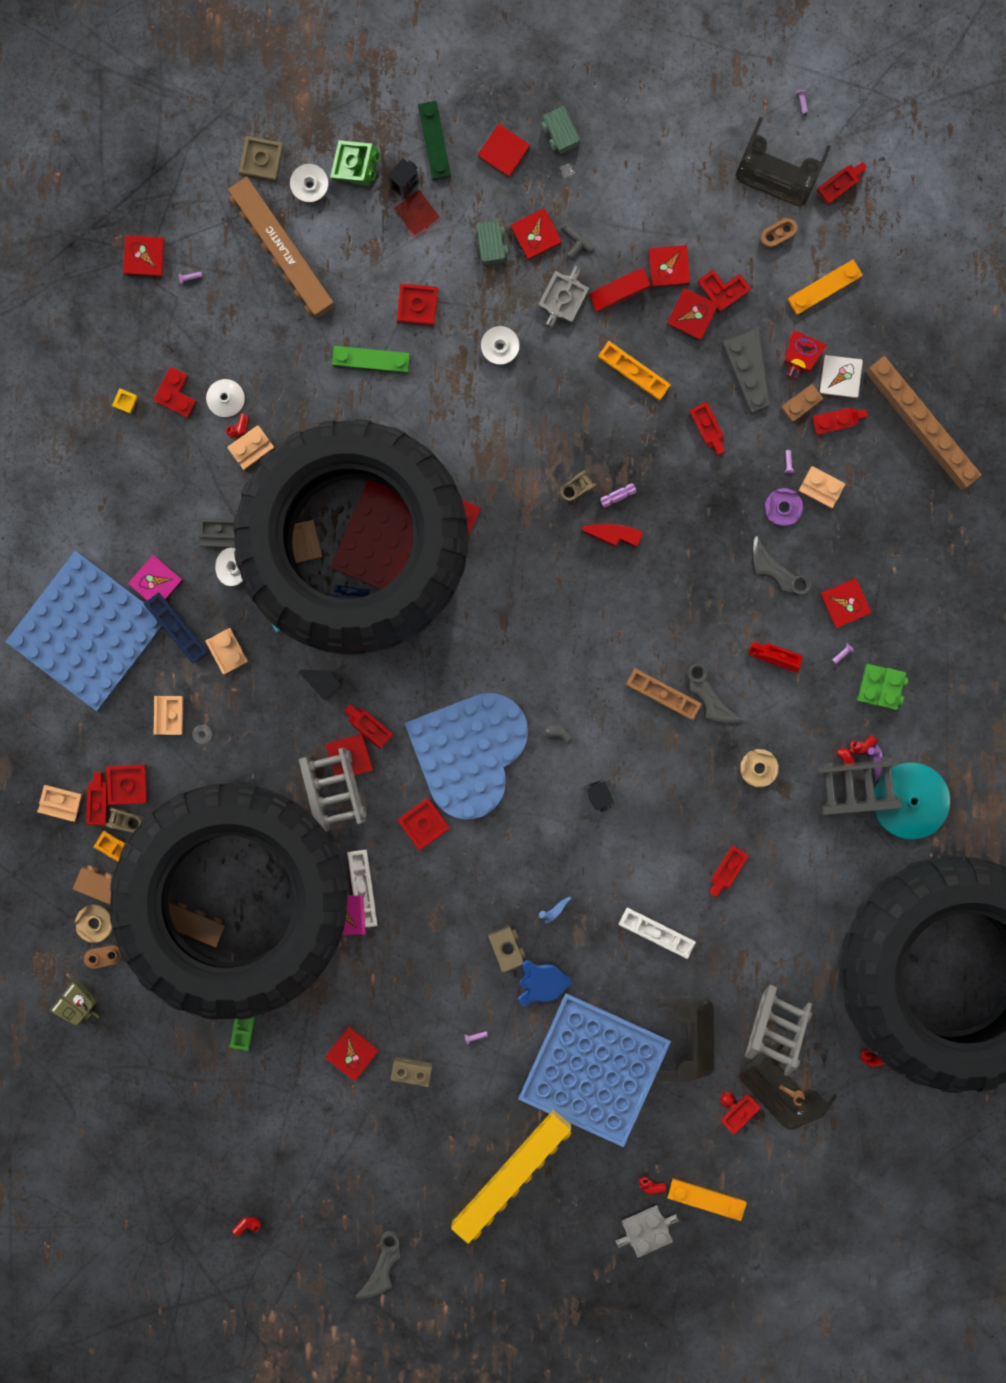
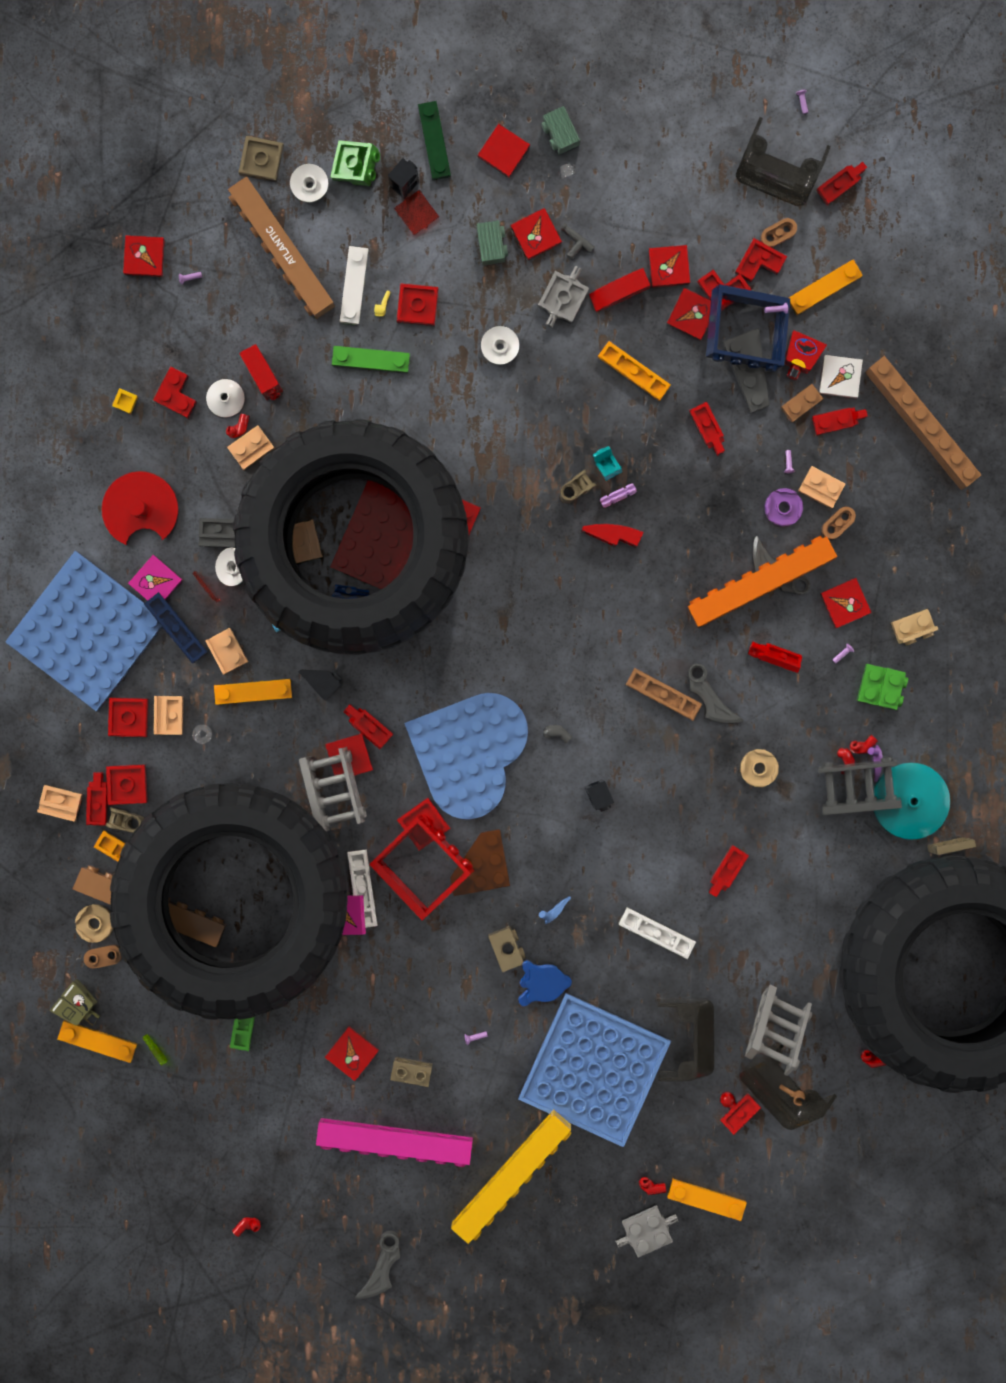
none -> light orange plate [57,1020,137,1063]
none -> red piece [102,471,178,545]
none -> red tile [108,698,149,737]
none -> clear neon green piece [142,1034,168,1066]
none -> clear red piece [192,571,221,603]
none -> light orange plate [214,679,293,705]
none -> red window [239,344,283,401]
none -> dark pink brick [316,1118,473,1167]
none -> white plate [340,246,369,325]
none -> red window [369,815,474,920]
none -> light yellow hand [374,291,391,316]
none -> reddish brown plate [450,829,510,896]
none -> teal bracket [593,446,622,481]
none -> orange brick [688,536,838,628]
none -> dark blue window [706,284,790,372]
none -> red plate [735,238,787,282]
none -> lavender piece [765,302,788,314]
none -> medium nougat plate [821,507,856,540]
none -> tan bracket [891,609,939,646]
none -> dark tan tile [927,837,976,855]

